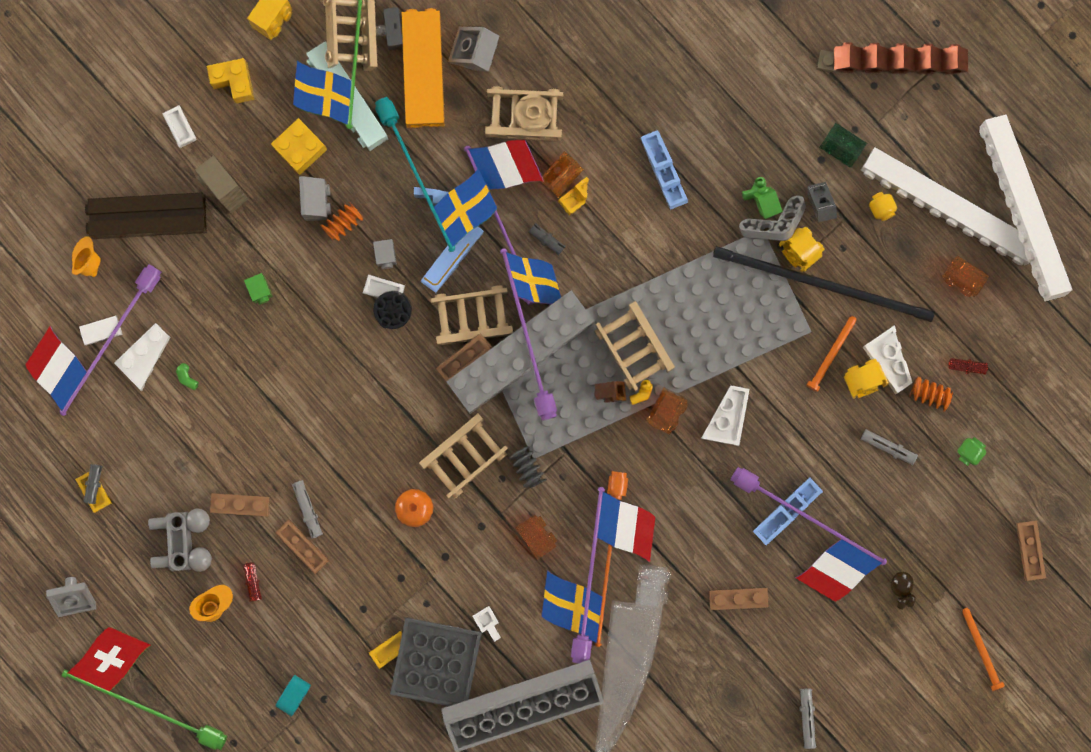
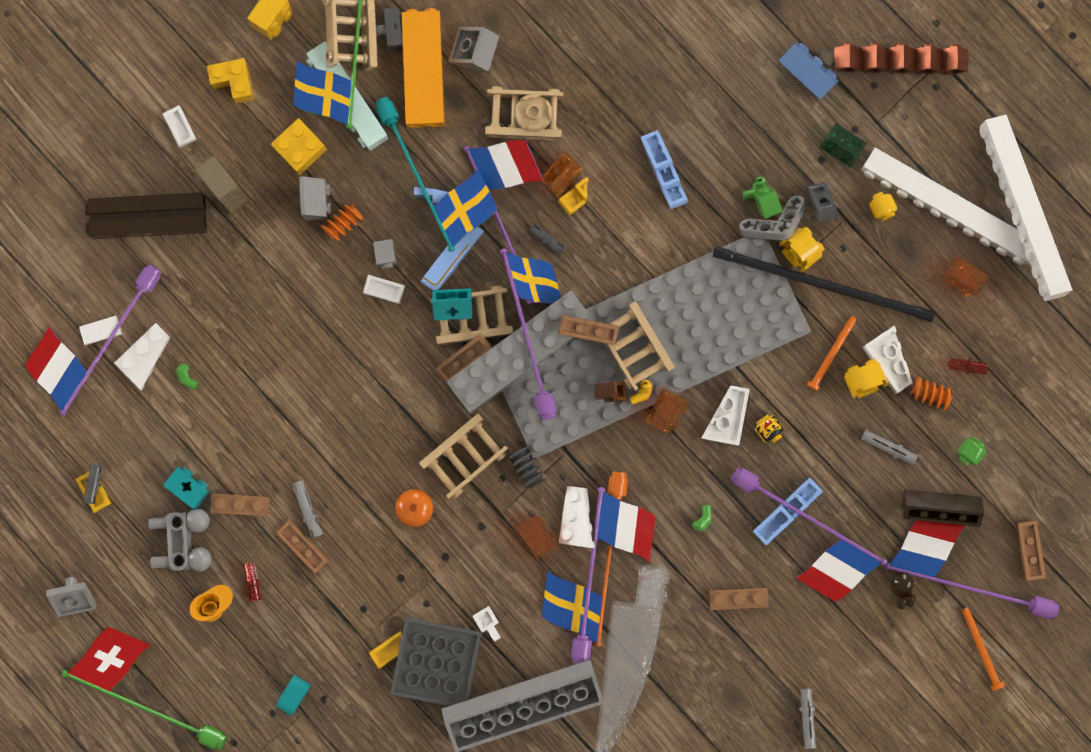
light orange piece [72,236,101,277] -> none
bright green brick [244,273,273,305] -> none
black tile [373,290,412,329] -> none
none -> teal brick [163,467,211,509]
none -> teal brick [432,289,472,321]
none -> medium nougat tile [558,315,619,345]
none -> white wing [559,486,595,548]
none -> bright green arm [692,505,712,532]
none -> head [755,414,784,443]
none -> medium blue brick [779,42,838,100]
none -> flag [884,520,1059,619]
none -> dark brown brick [901,489,984,527]

